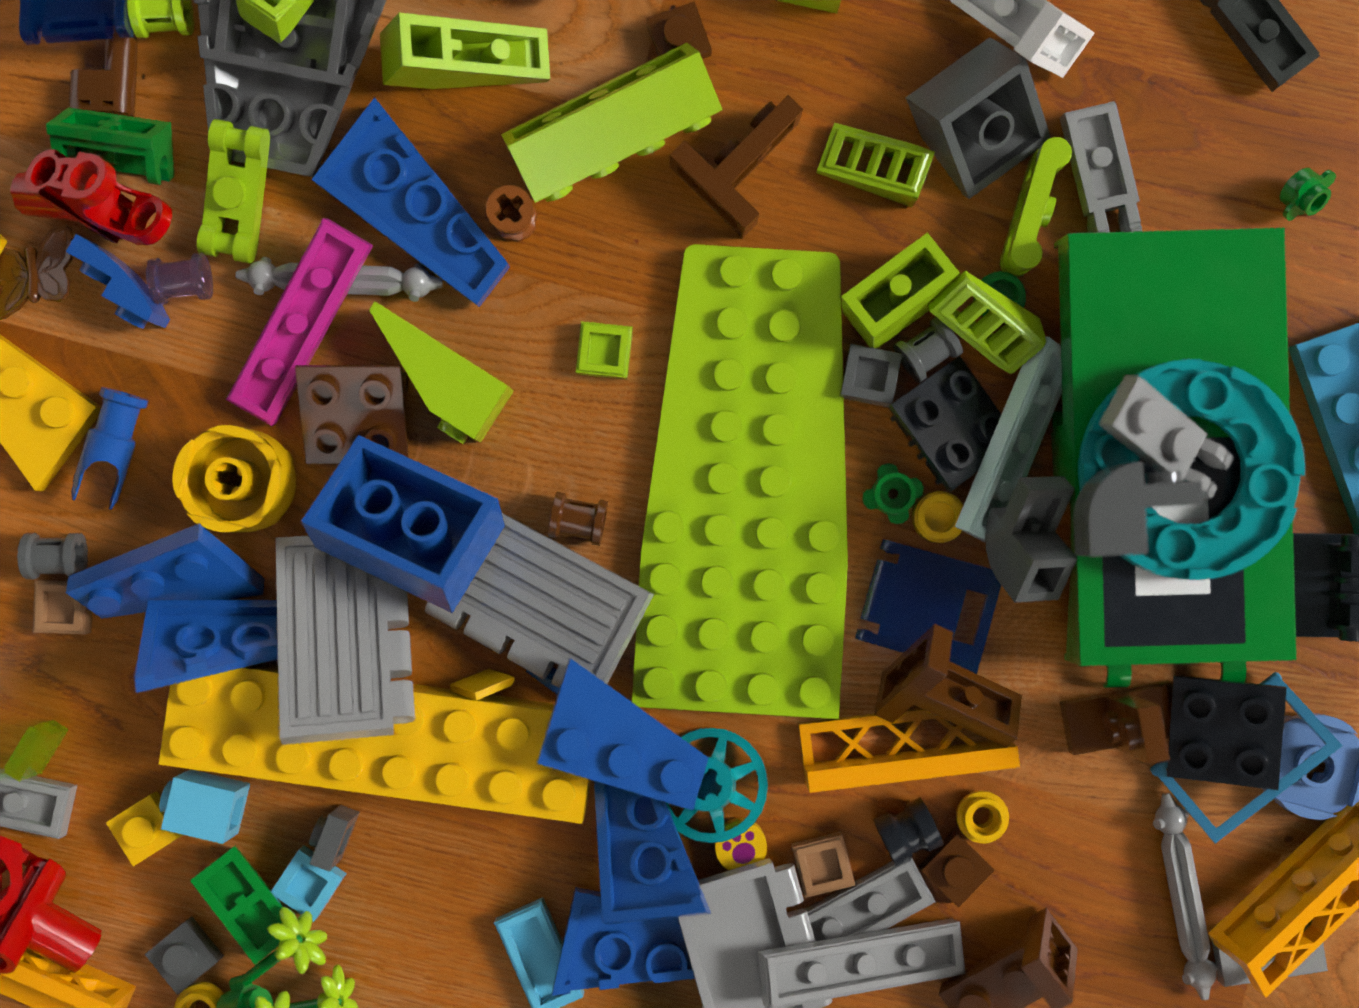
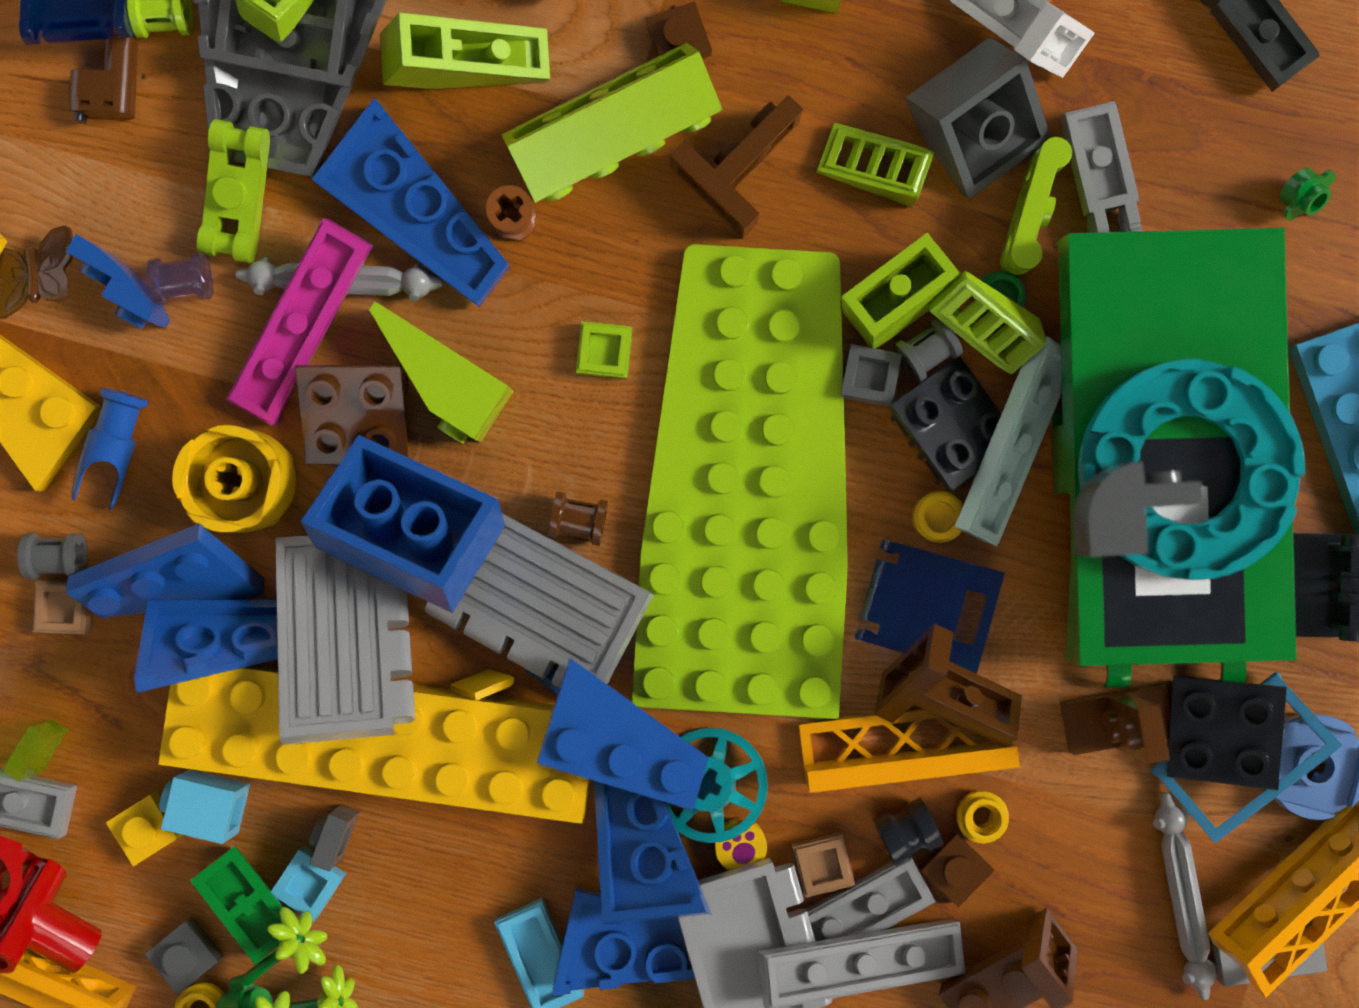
red connector [10,149,173,245] -> none
green hinge [46,107,175,185] -> none
green plate [862,463,924,524] -> none
dark grey brick [985,476,1077,602] -> none
light grey hinge [1099,375,1233,499] -> none

